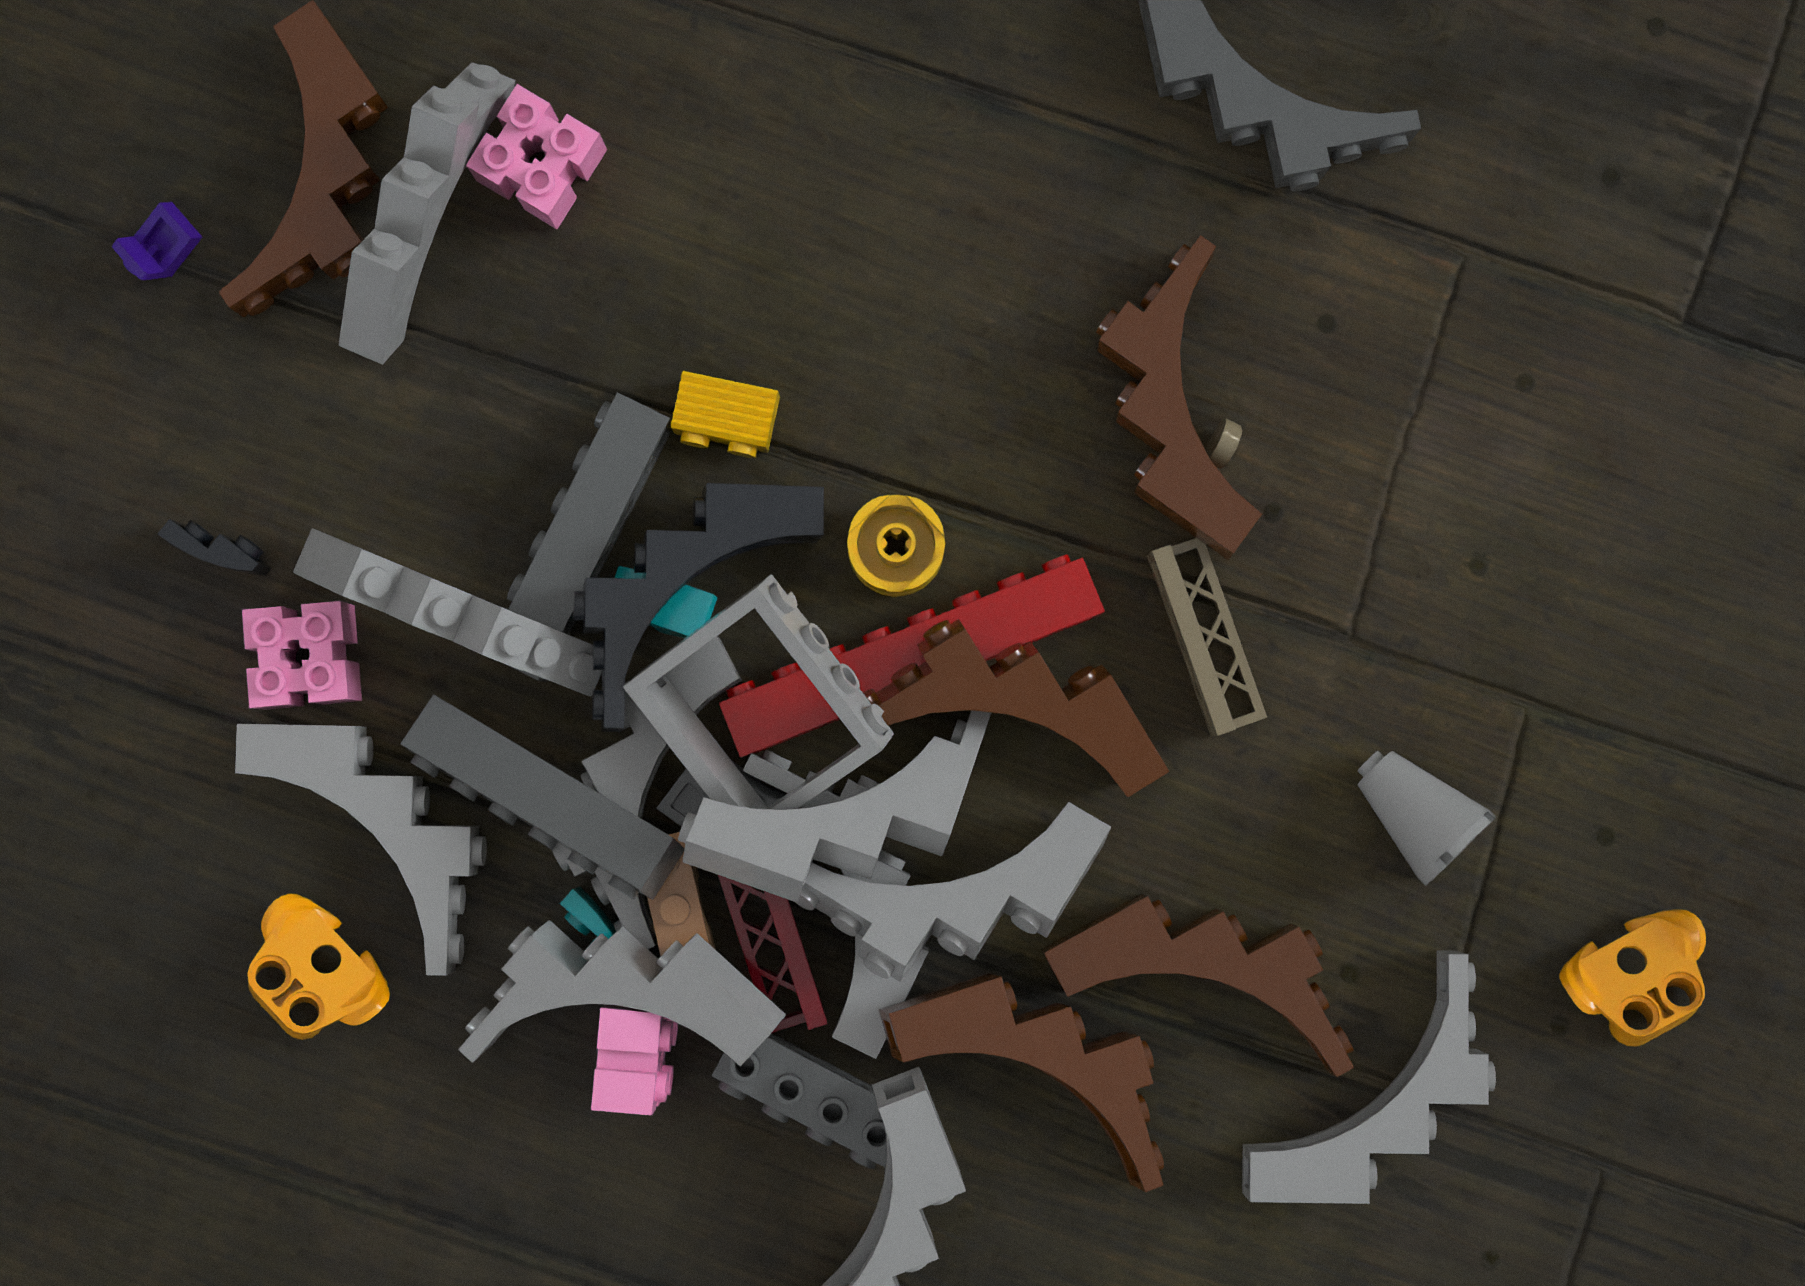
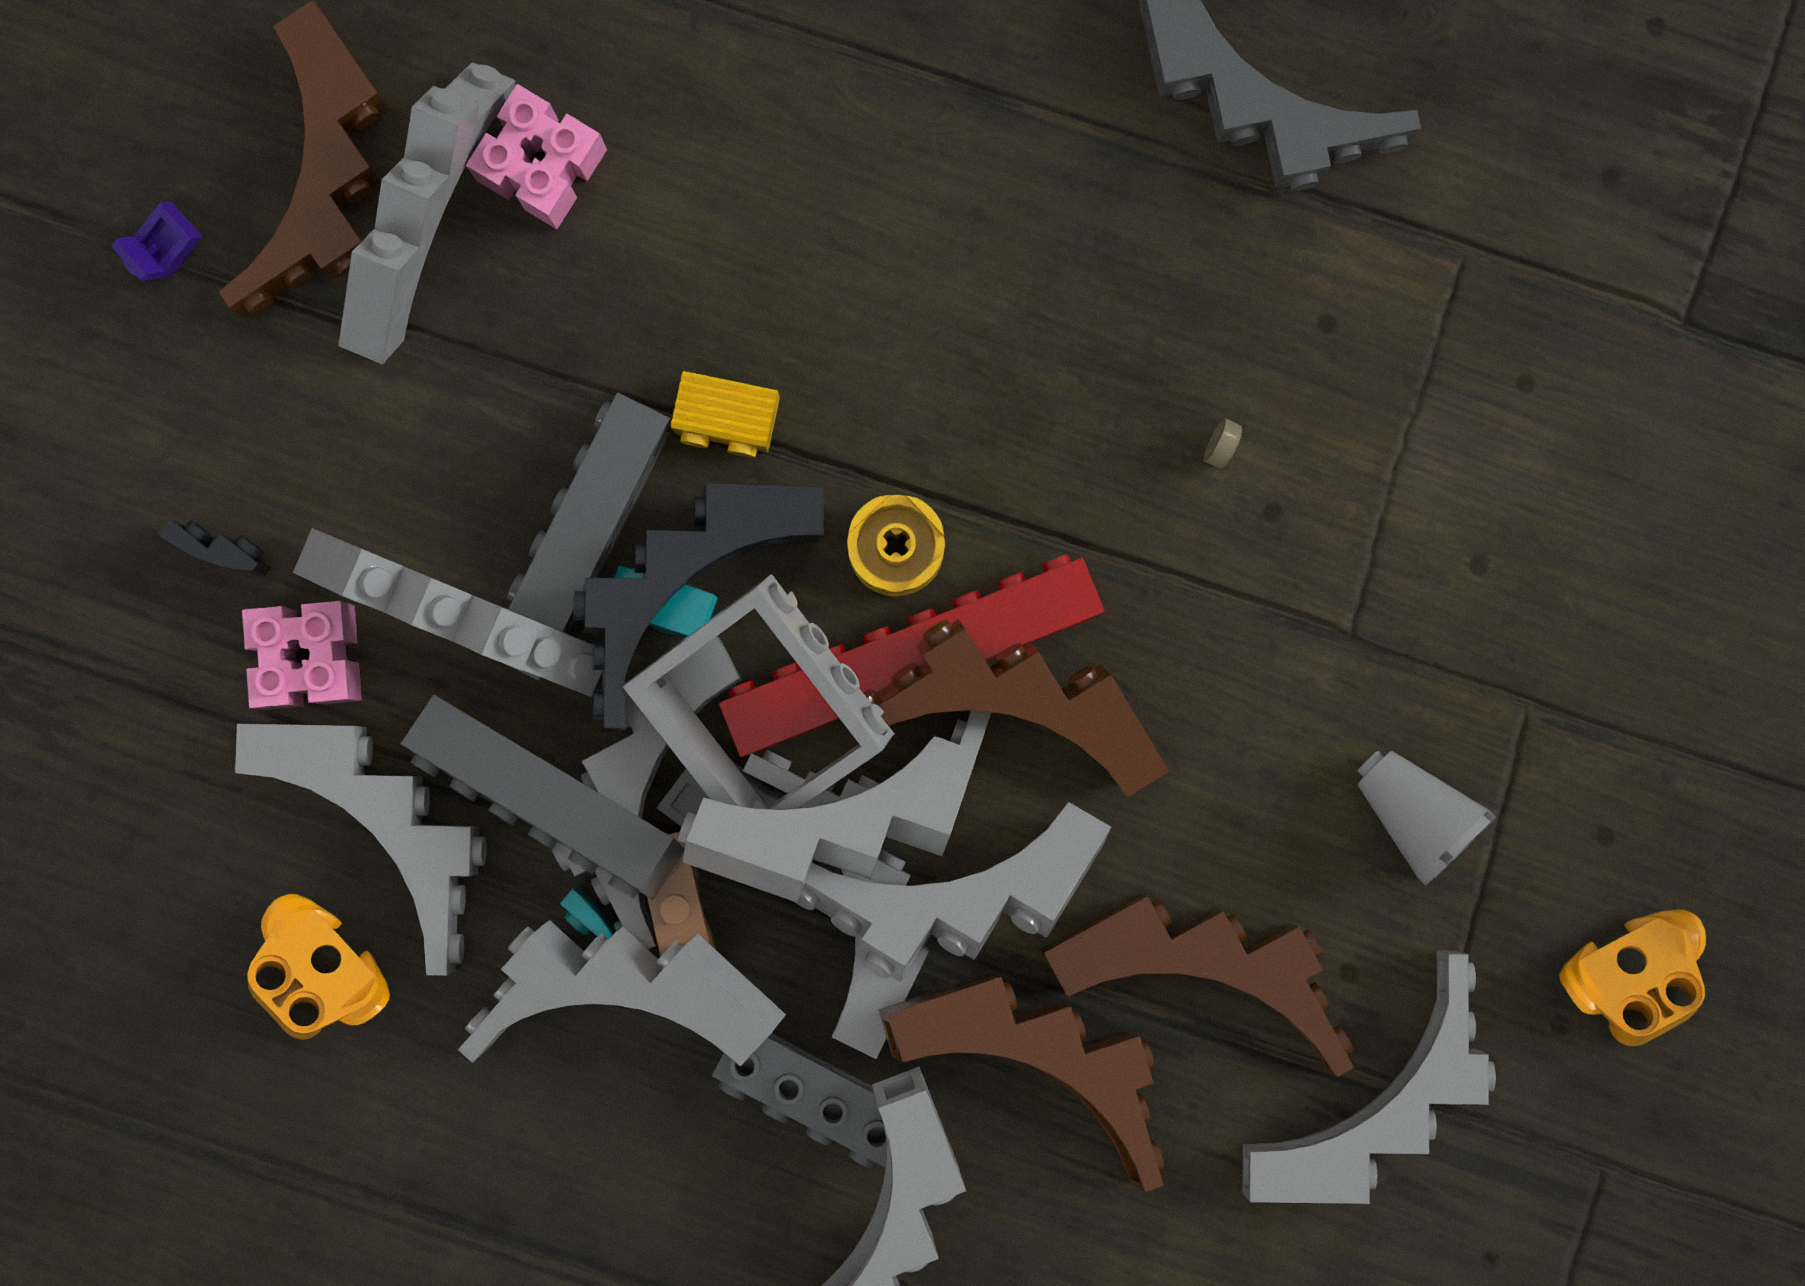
bright pink brick [591,1005,678,1115] -> none
dark red fence [718,875,827,1033] -> none
reddish brown arch [1096,235,1262,560] -> none
dark tan fence [1147,538,1267,737] -> none

